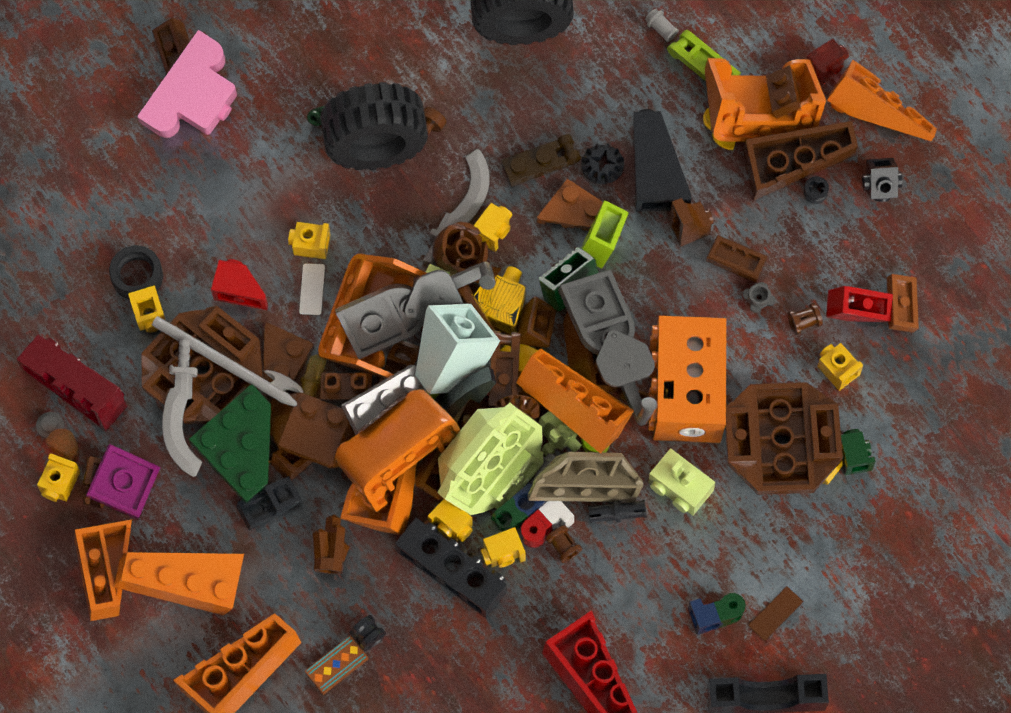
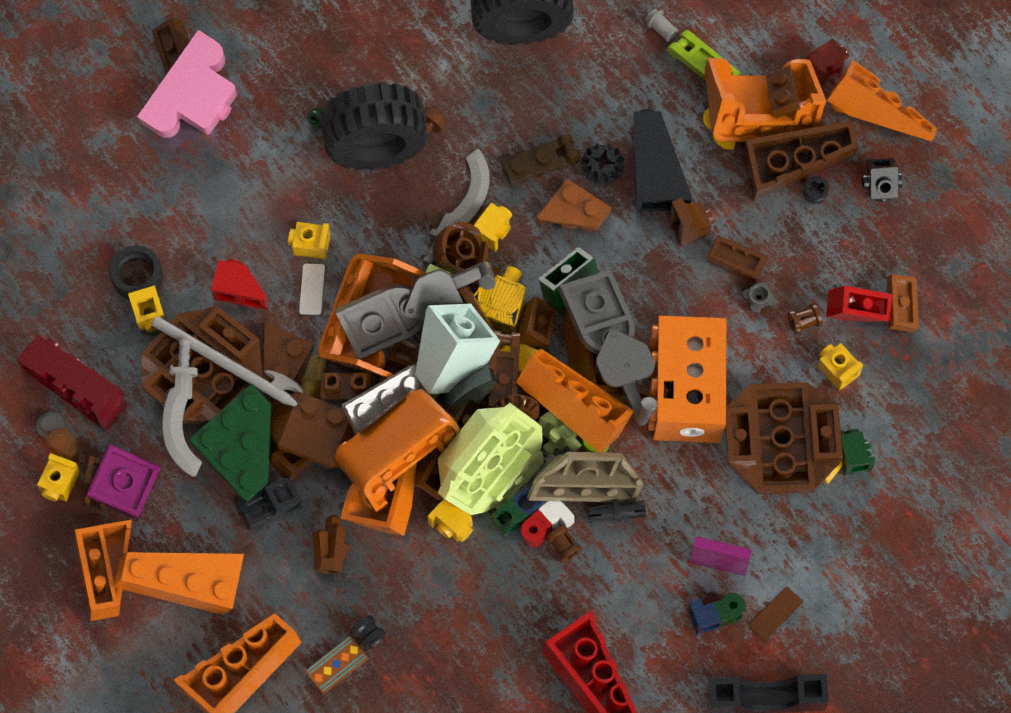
black brick [395,518,507,618] -> none
yellow brick [480,527,526,568] -> none
lime slope [581,200,629,269] -> none
yellowish green brick [648,448,715,516] -> none
none -> magenta tile [690,536,752,576]

